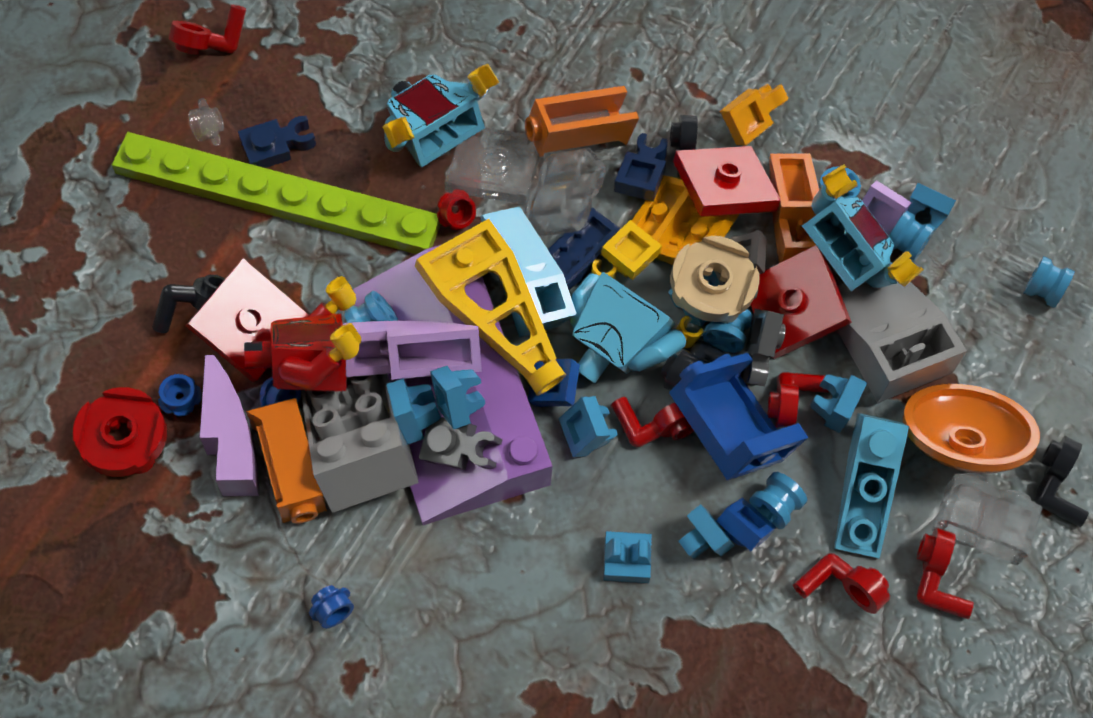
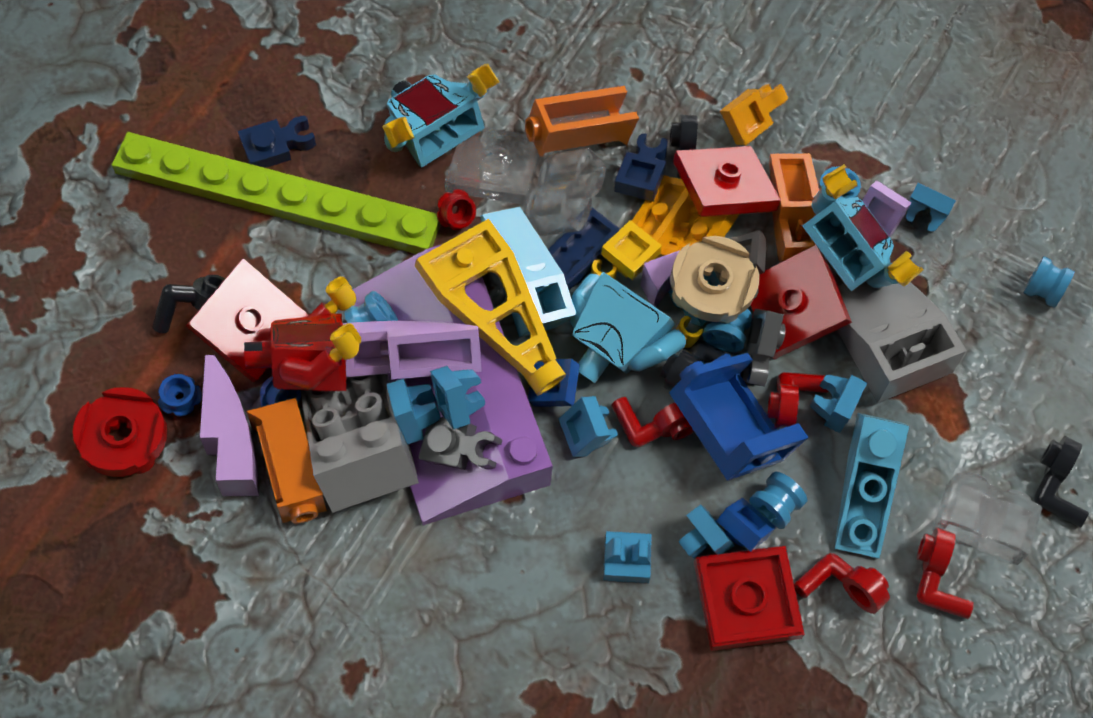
red plate [169,4,247,54] -> none
clear plate [189,98,224,146] -> none
blue plate [309,585,354,629] -> none
dark azure wheel [889,211,936,263] -> none
orange dish [903,384,1040,474] -> none
none -> lavender slope [640,250,680,307]
none -> red plate [694,546,805,651]

